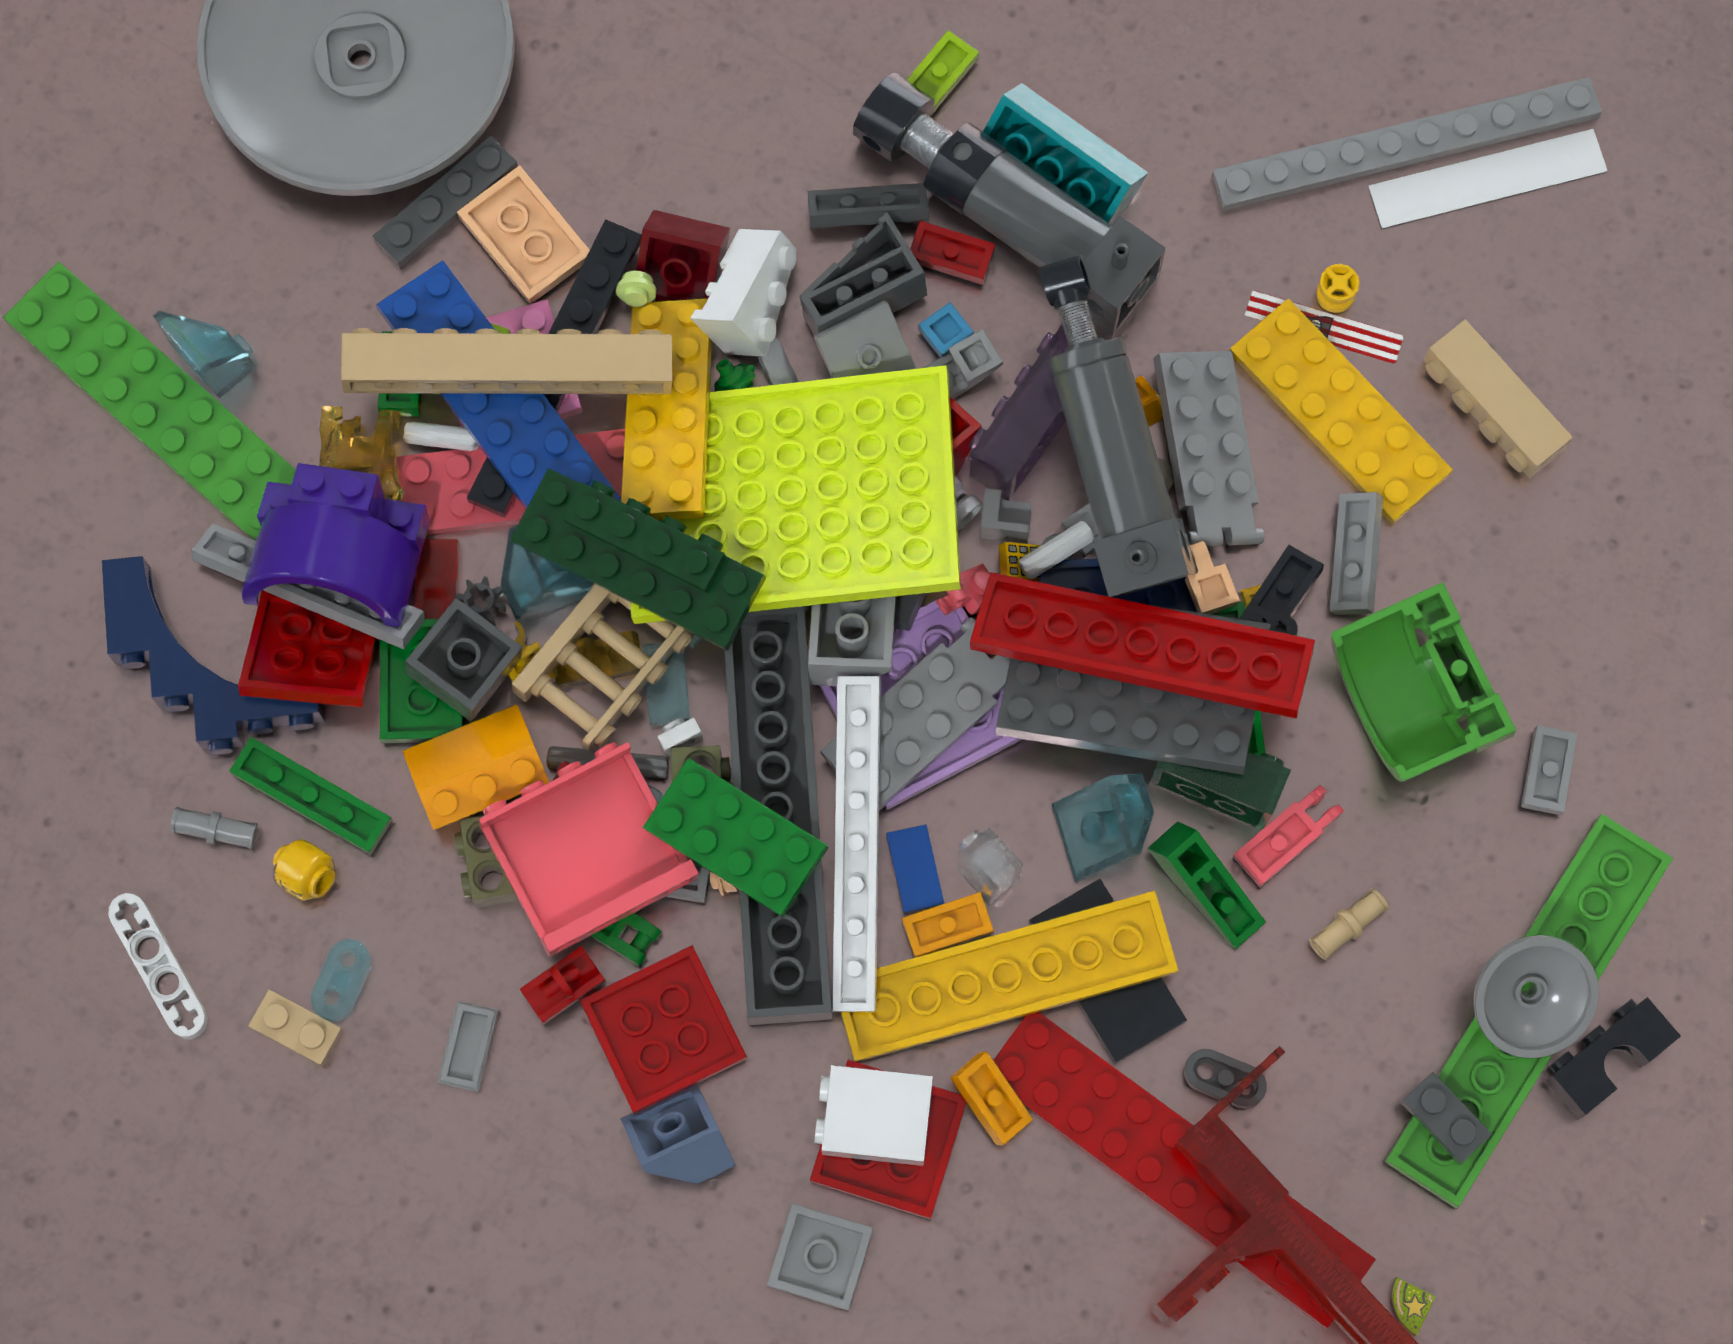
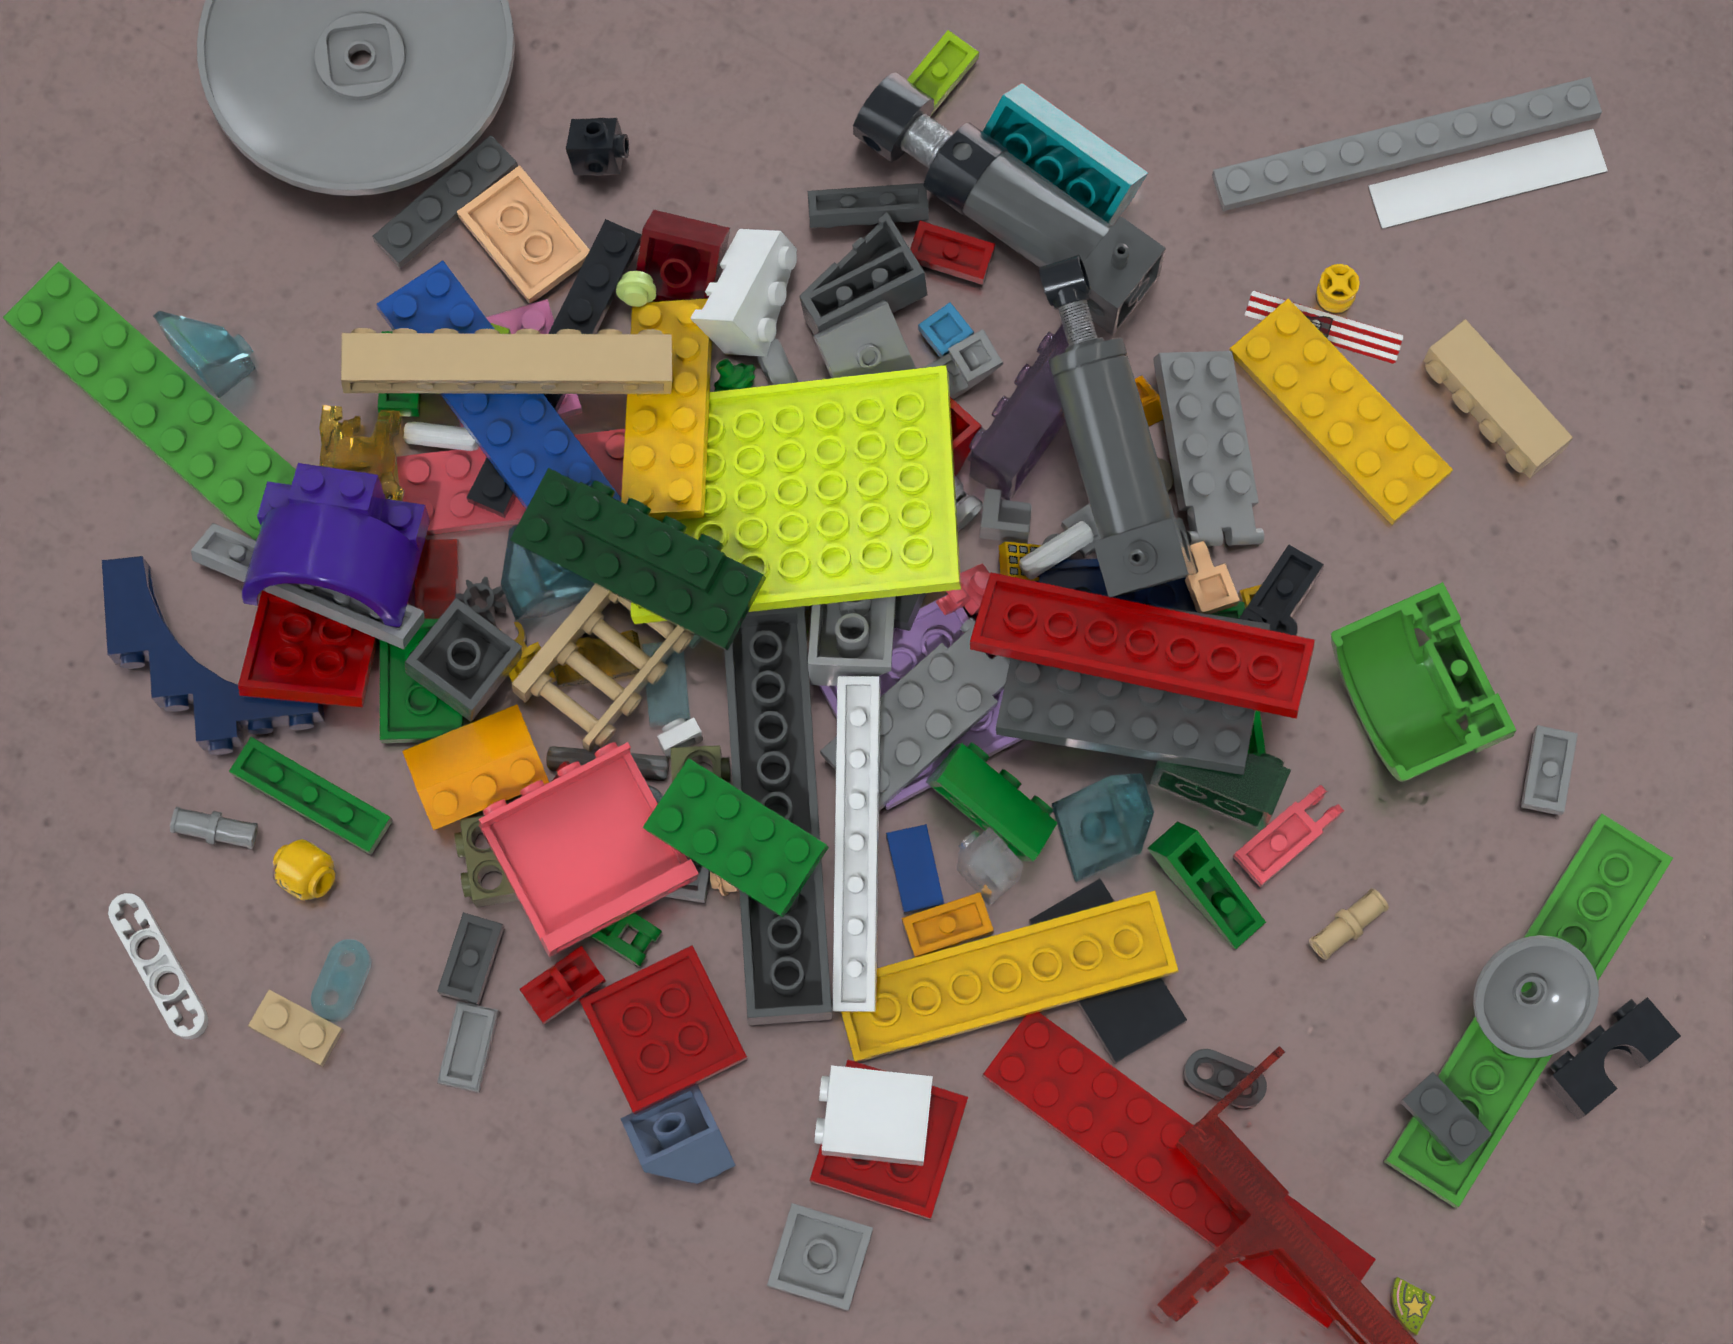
light orange plate [950,1051,1033,1145] -> none
light grey plate [1330,492,1383,615] -> none
none -> dark grey plate [437,912,504,1006]
none -> black brick [566,118,629,176]
none -> green slope [926,742,1058,862]

